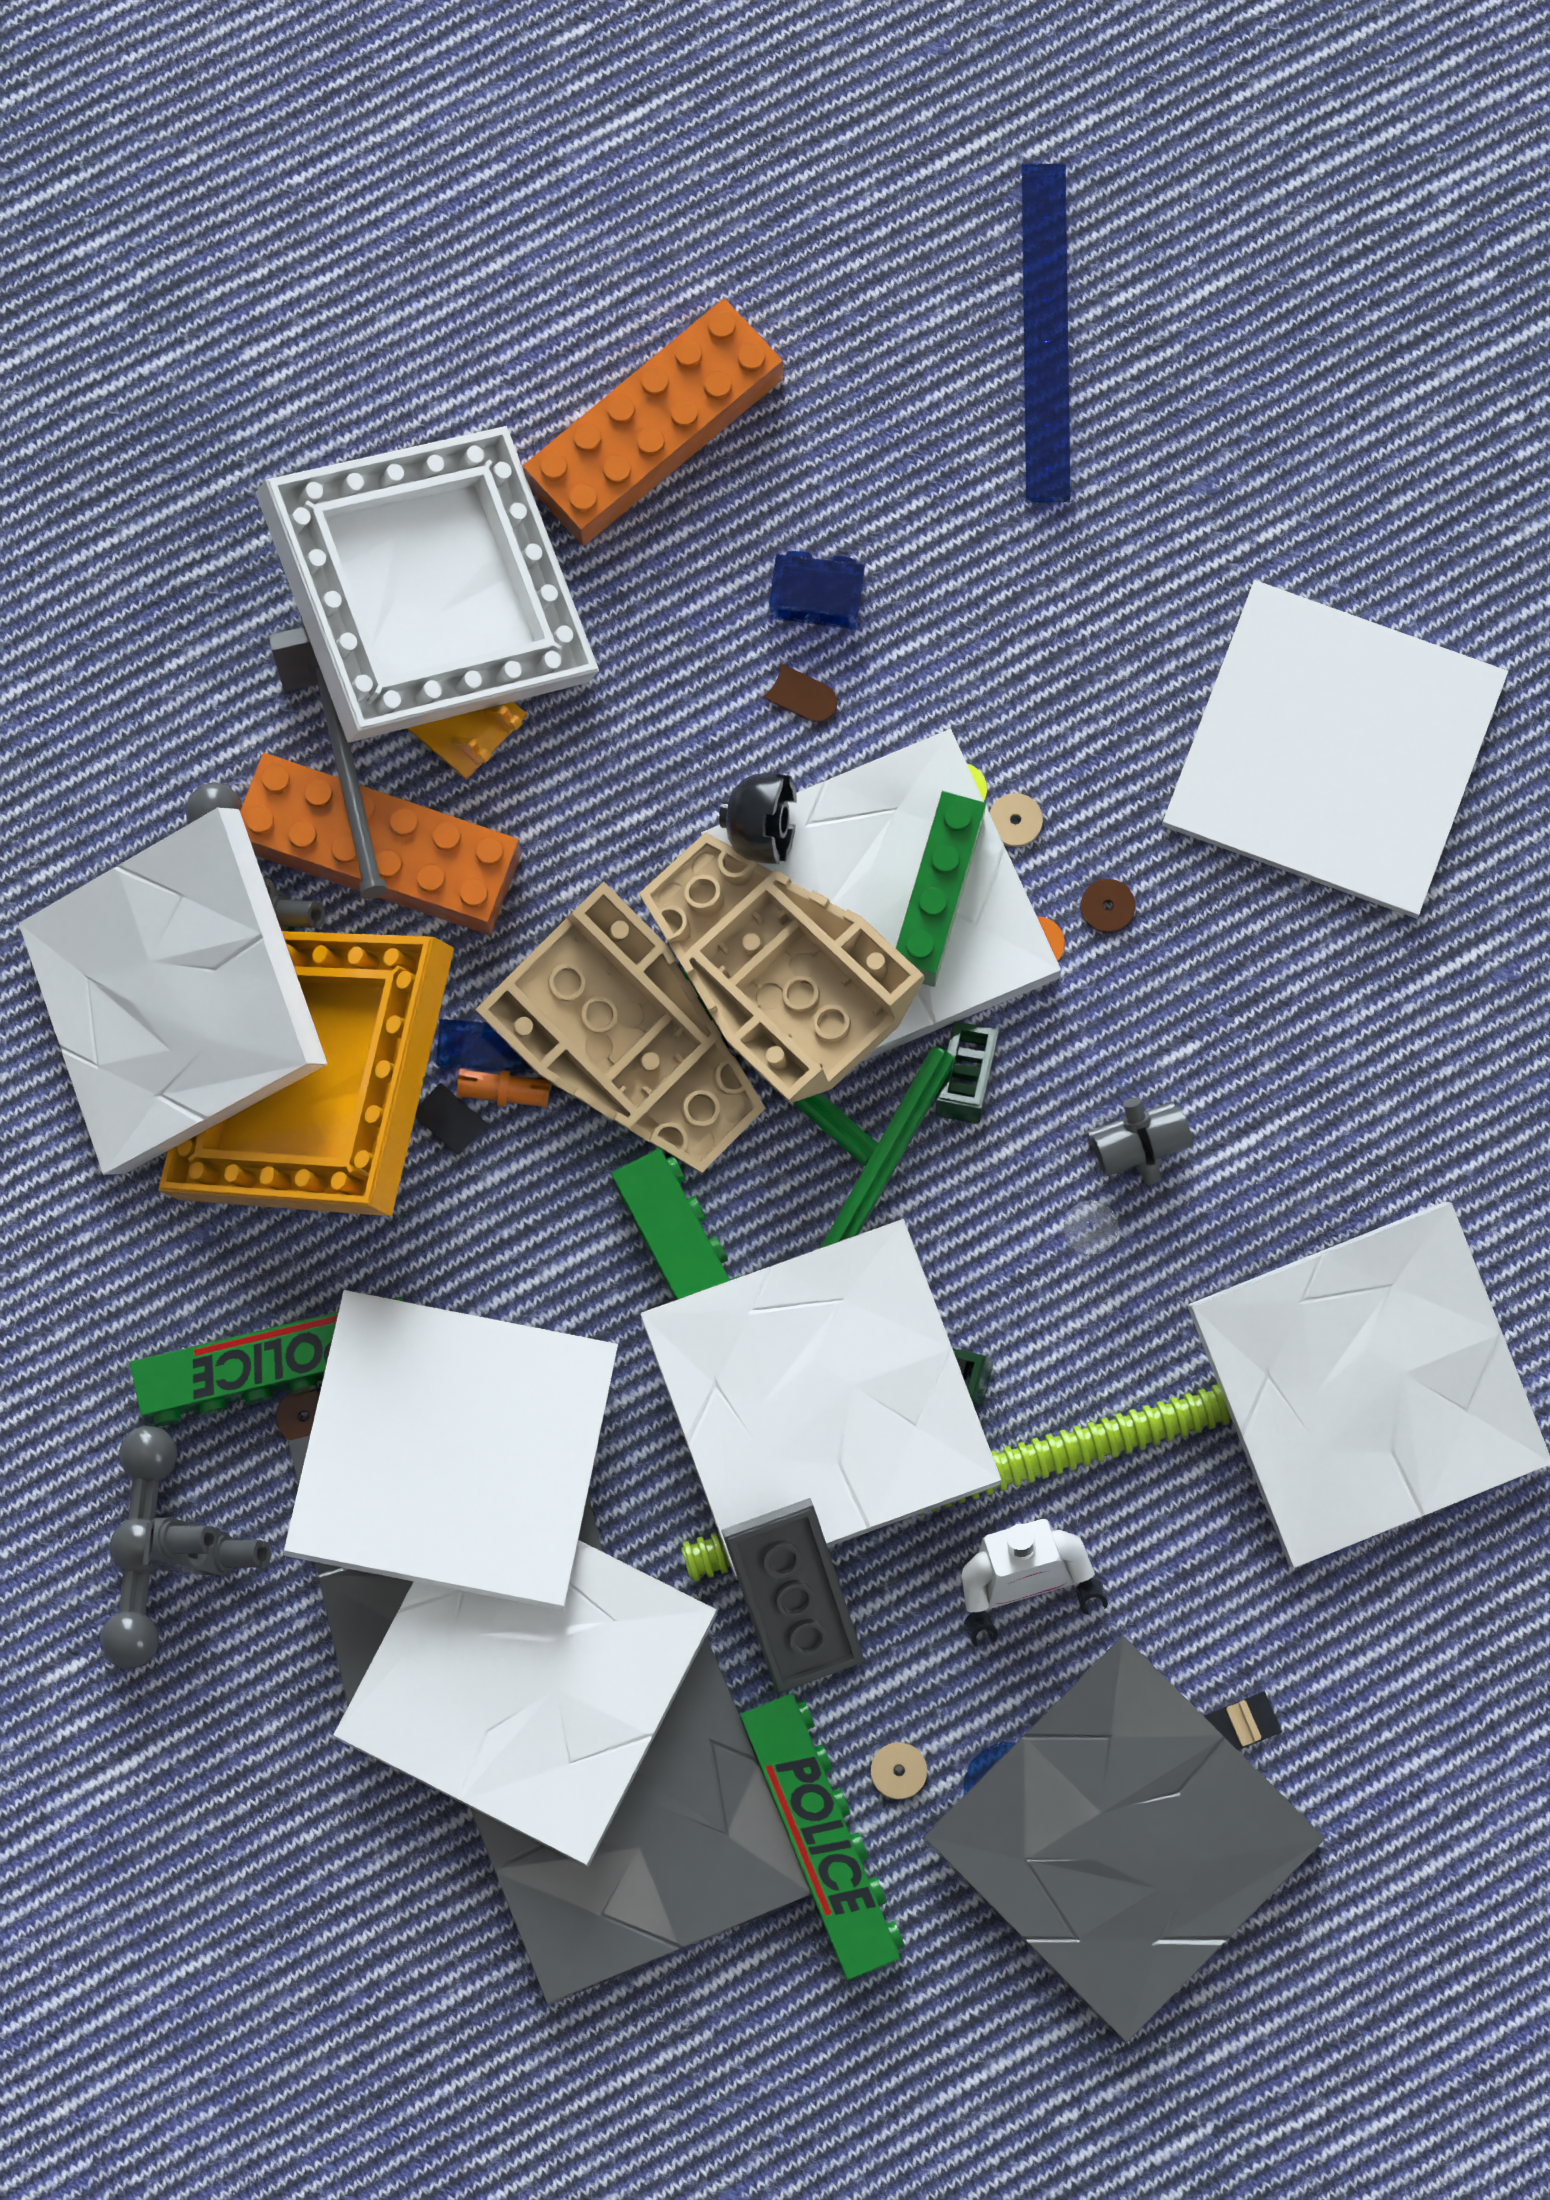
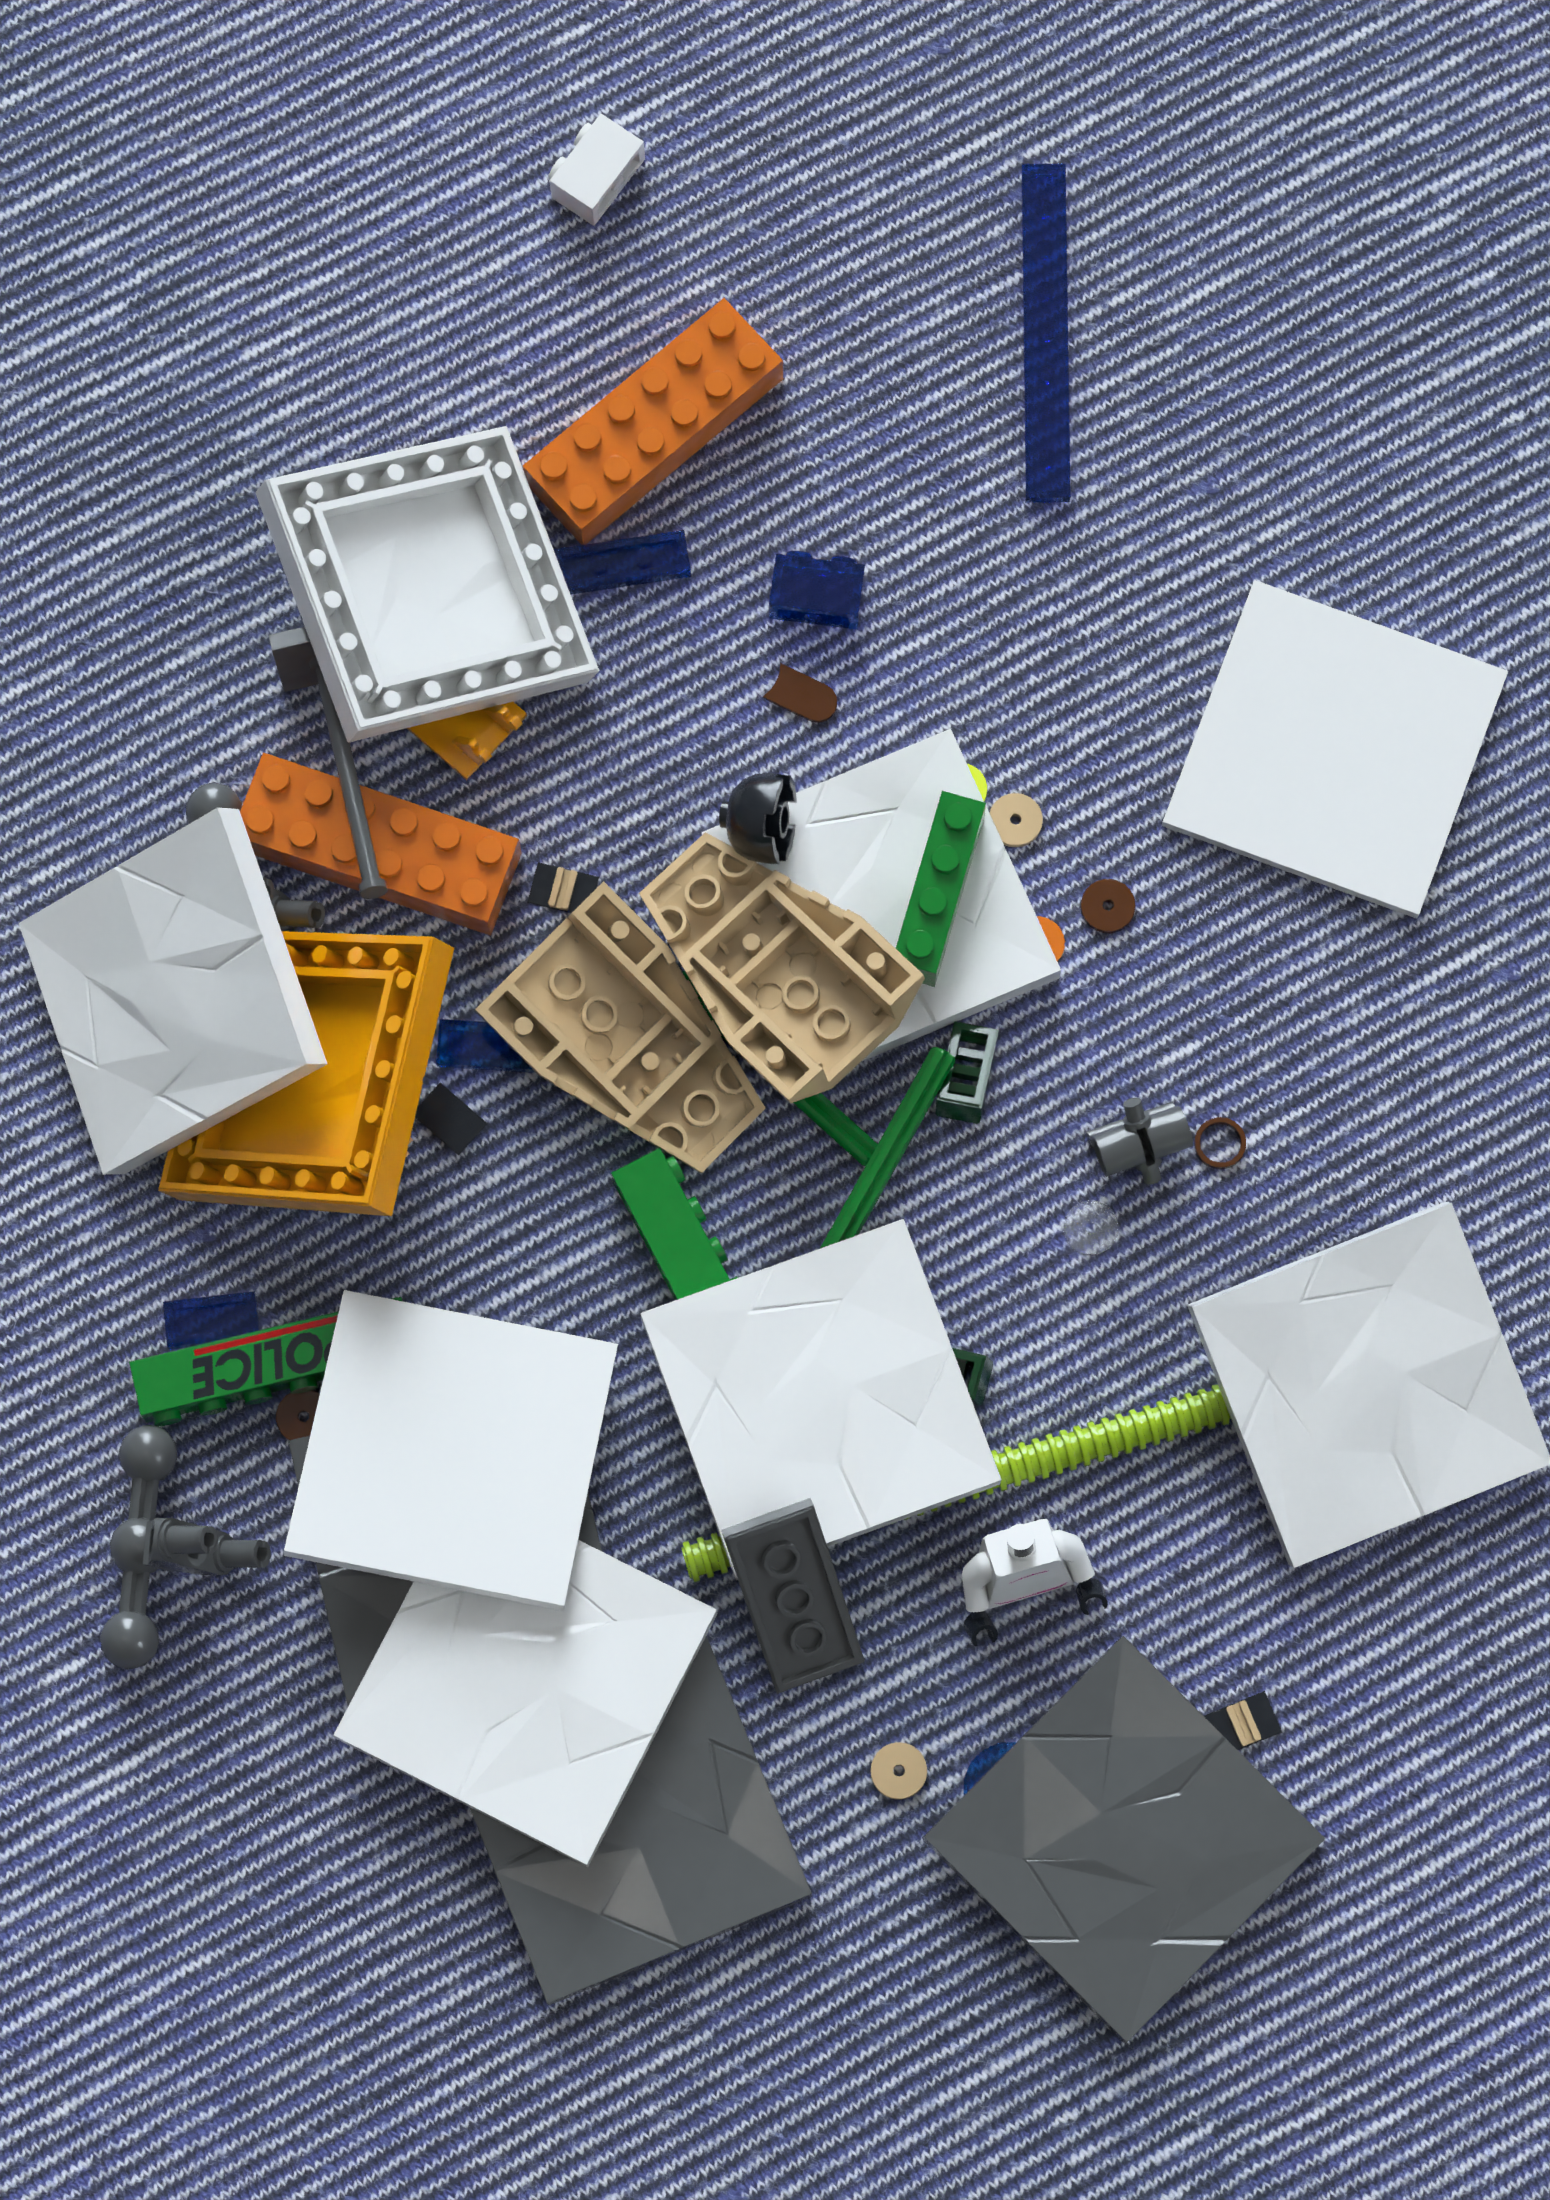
orange pin [456,1068,550,1109] -> none
green brick [740,1693,905,1983] -> none
none -> clear blue tile [163,1291,260,1350]
none -> black piece [527,862,599,913]
none -> white brick [548,114,645,226]
none -> clear blue tile [553,530,691,595]
none -> reddish brown piece [1194,1117,1246,1169]

